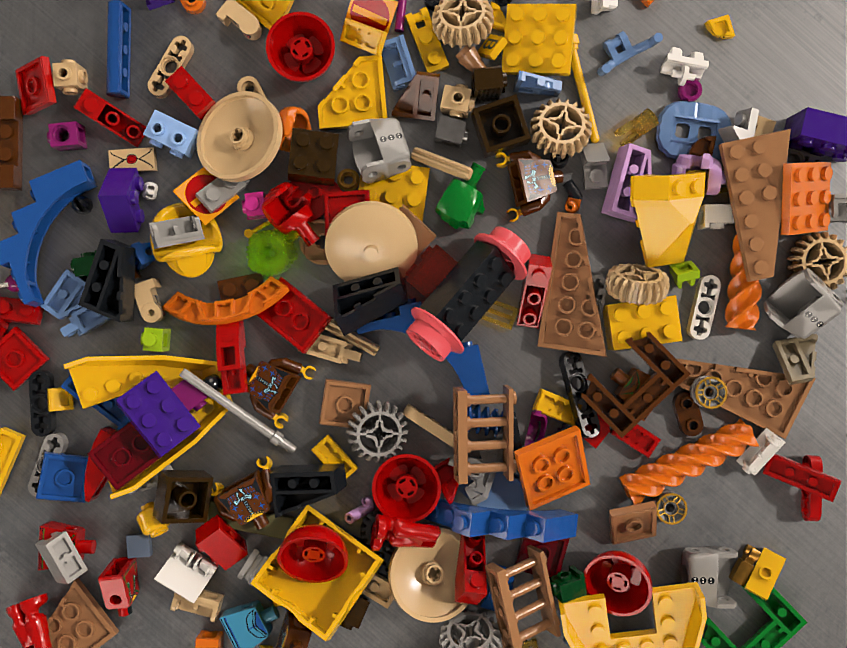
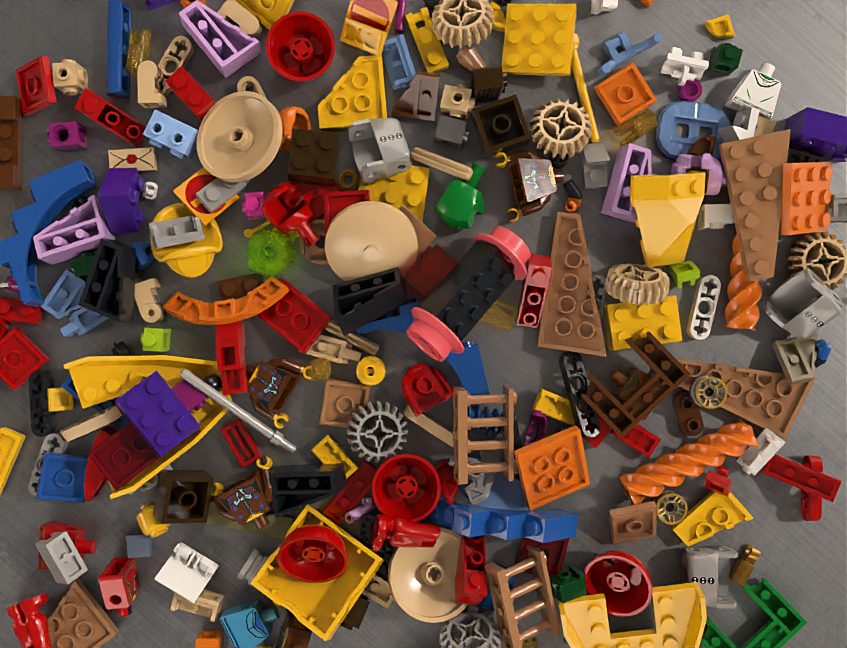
red brick [195,514,248,570] -> none
yellow tile [477,34,507,60] -> none
medium blue wing [513,71,562,97] -> none
yellow plate [744,547,786,600] -> none
none -> lavender wedge [33,194,115,265]
none -> tan beam [60,405,122,442]
none -> black plate [111,341,131,356]
none -> clear yellow hinge [126,29,151,73]
none -> tan leg [137,60,168,108]
none -> lavender wedge [178,0,261,78]
none -> red tile [220,418,263,468]
none -> clear yellow tile [308,358,331,381]
none -> red tile [322,459,378,526]
none -> yellow head [356,355,386,386]
none -> red tile [401,363,453,417]
none -> orange plate [593,62,658,126]
none -> yellow wing [670,491,753,547]
none -> red tile [705,466,732,497]
none -> dark green brick [707,43,743,75]
none -> white torso [724,63,781,119]
none -> blue arm [814,339,831,368]

